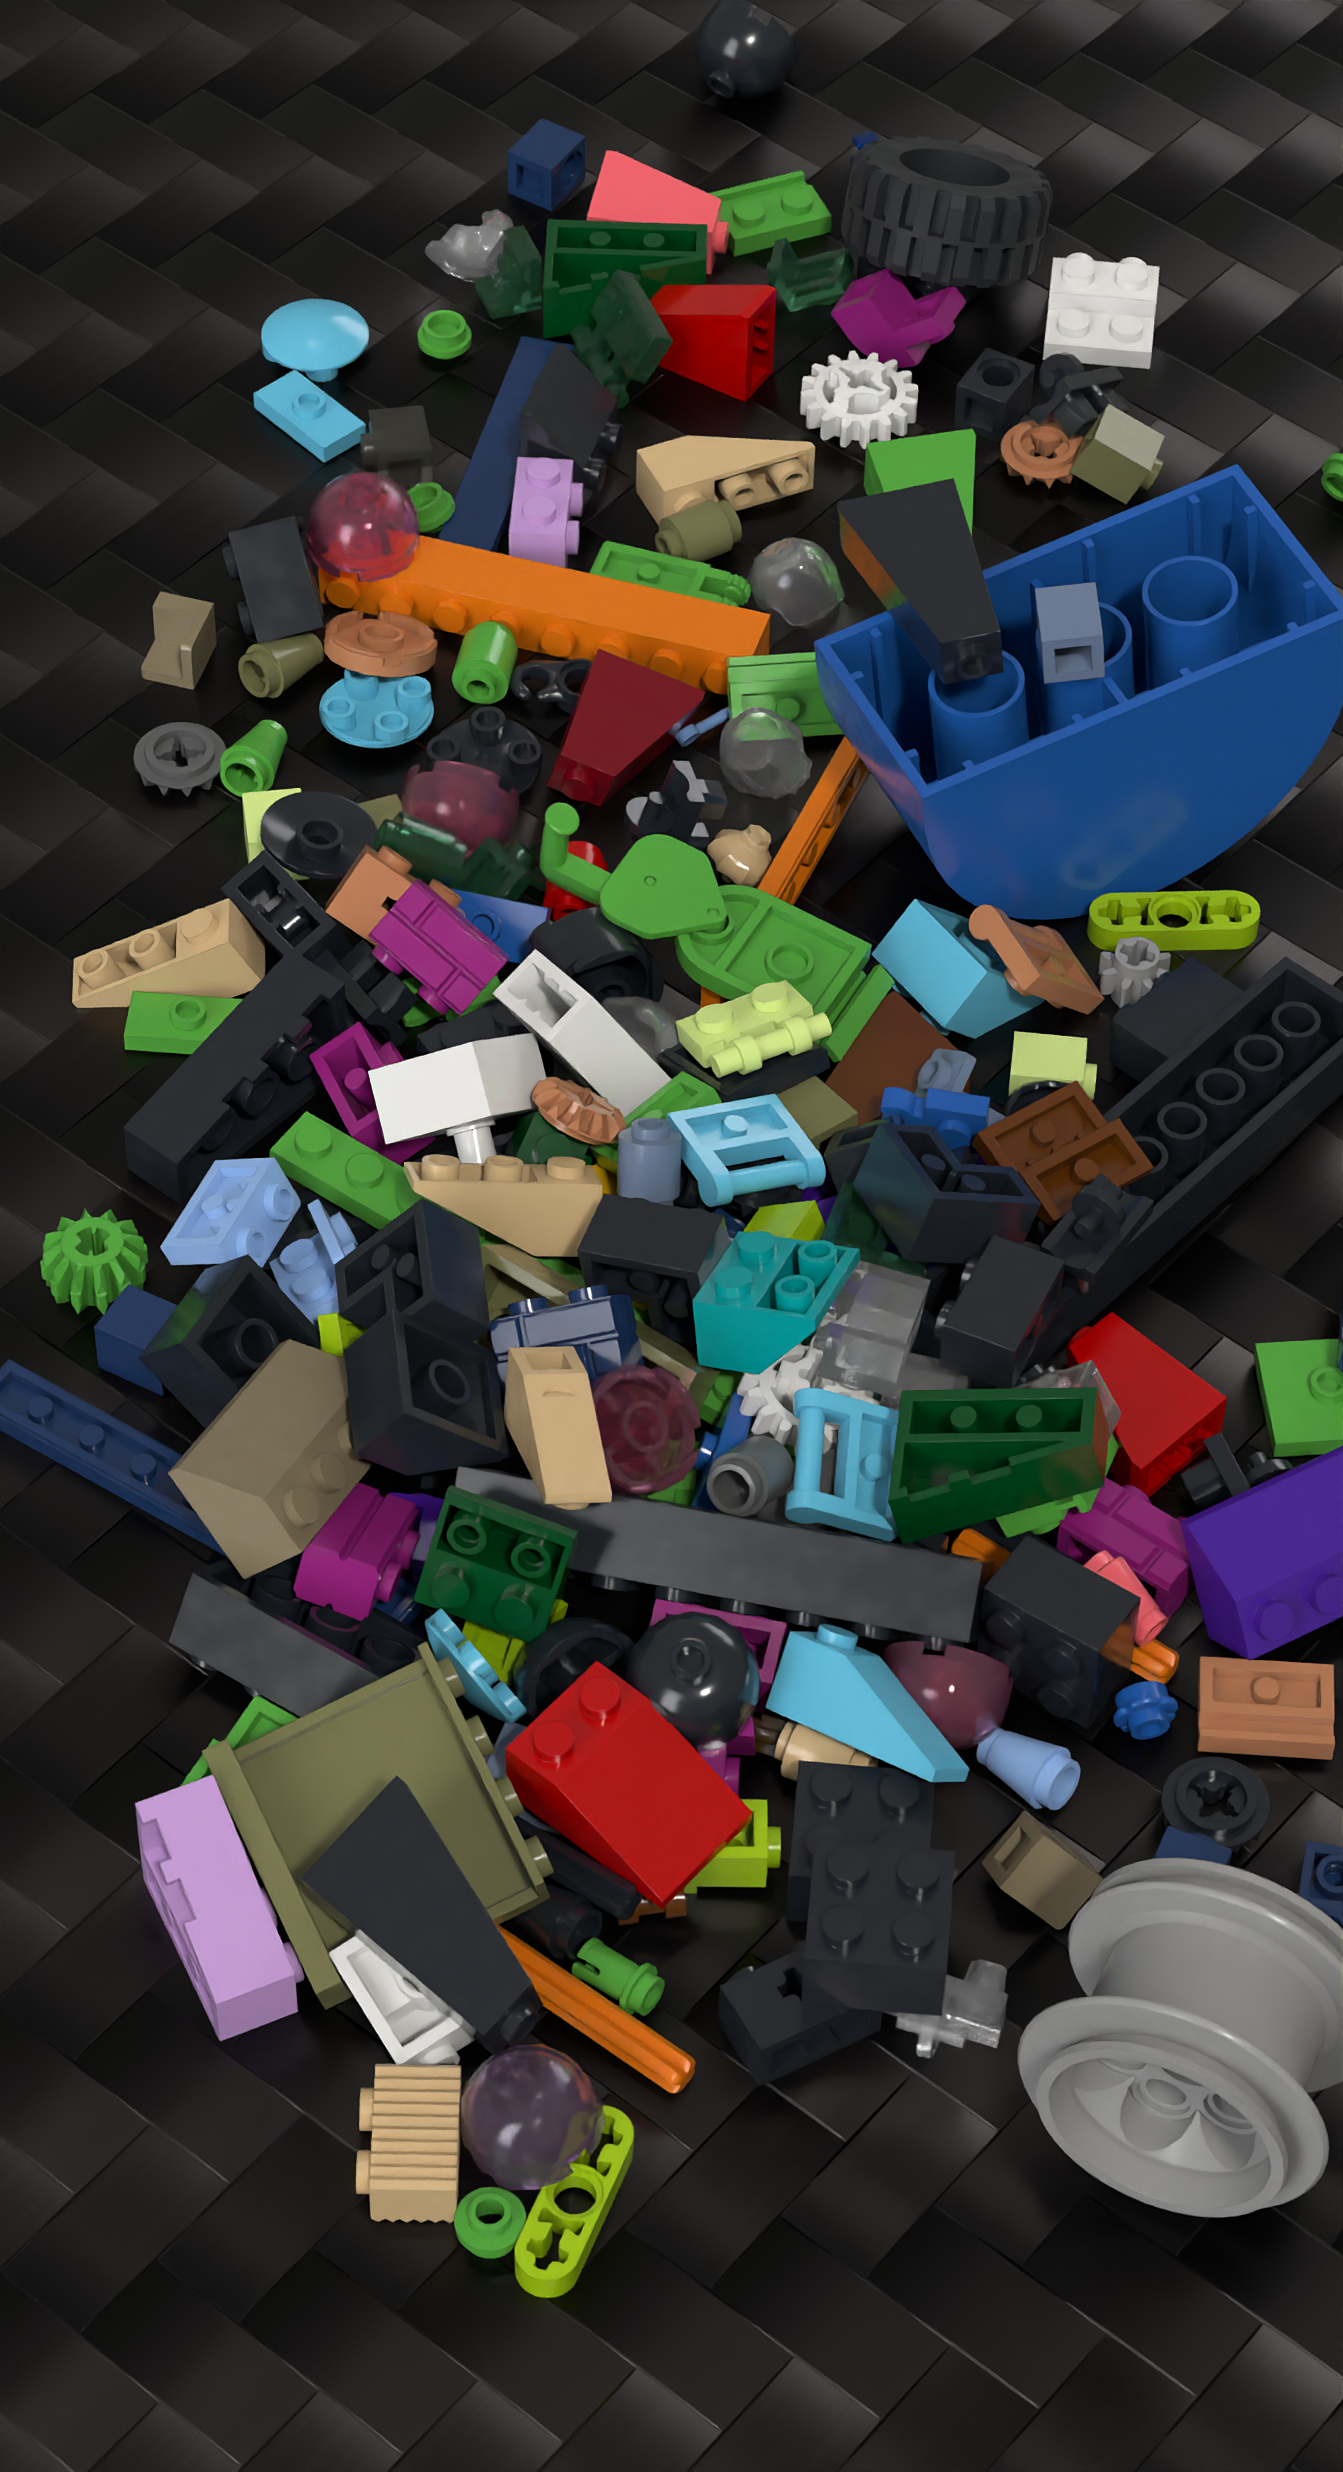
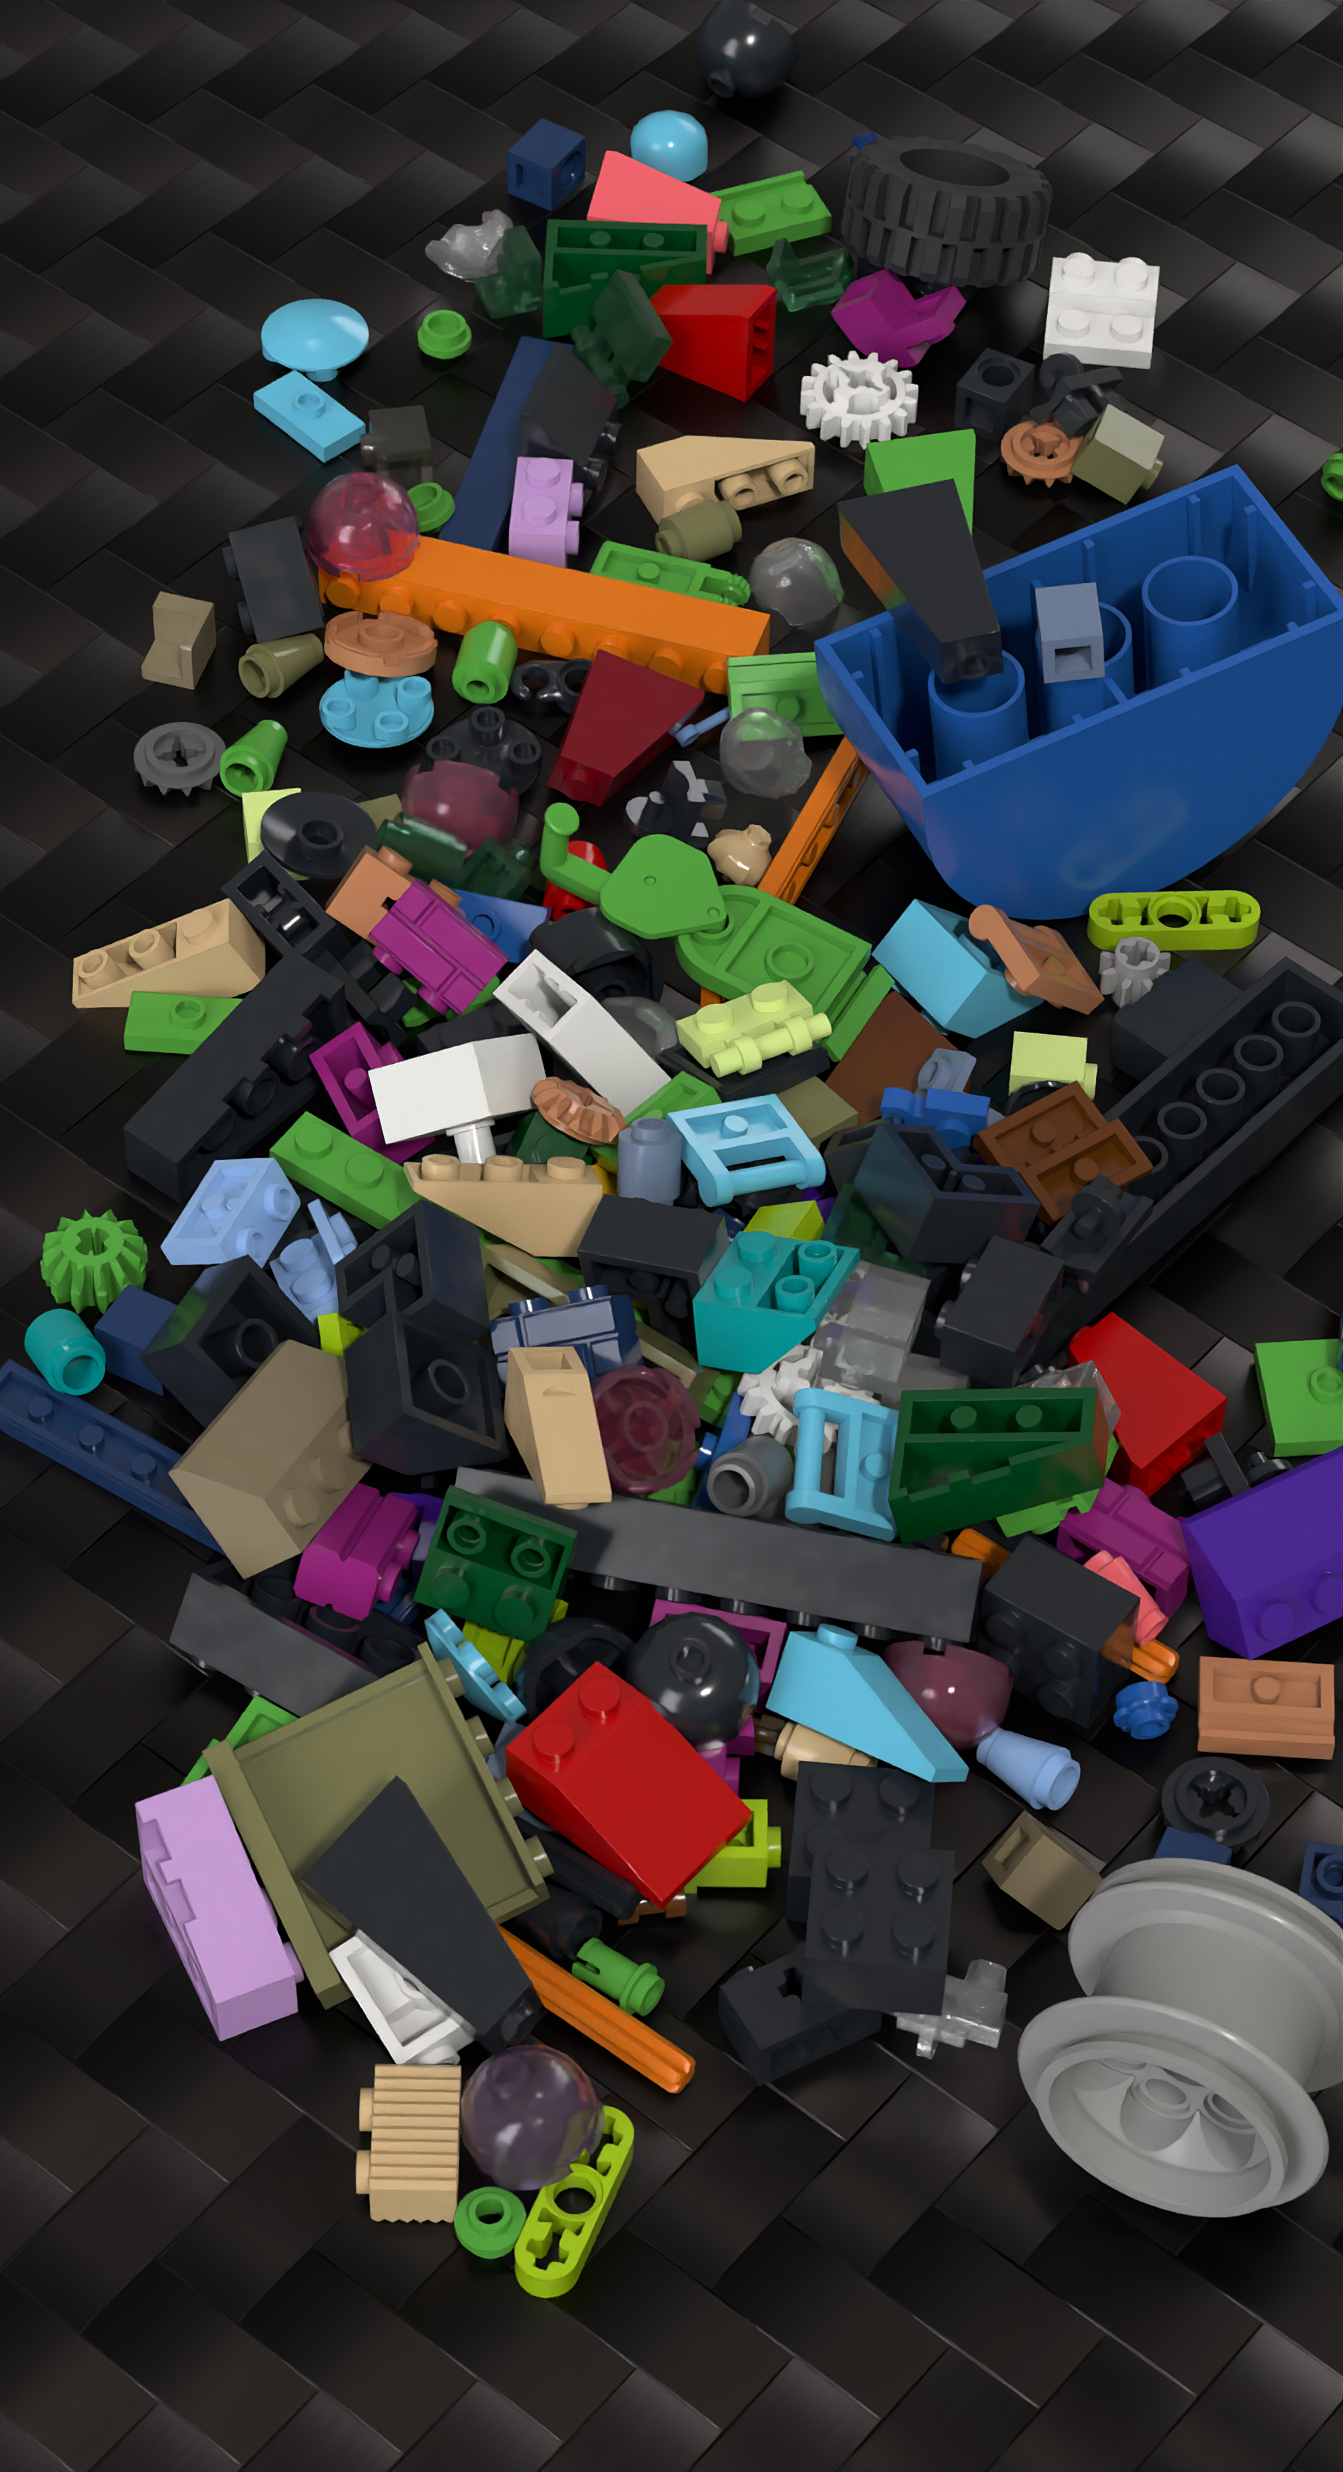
none -> teal brick [24,1309,106,1395]
none -> medium azure hair [630,110,708,182]

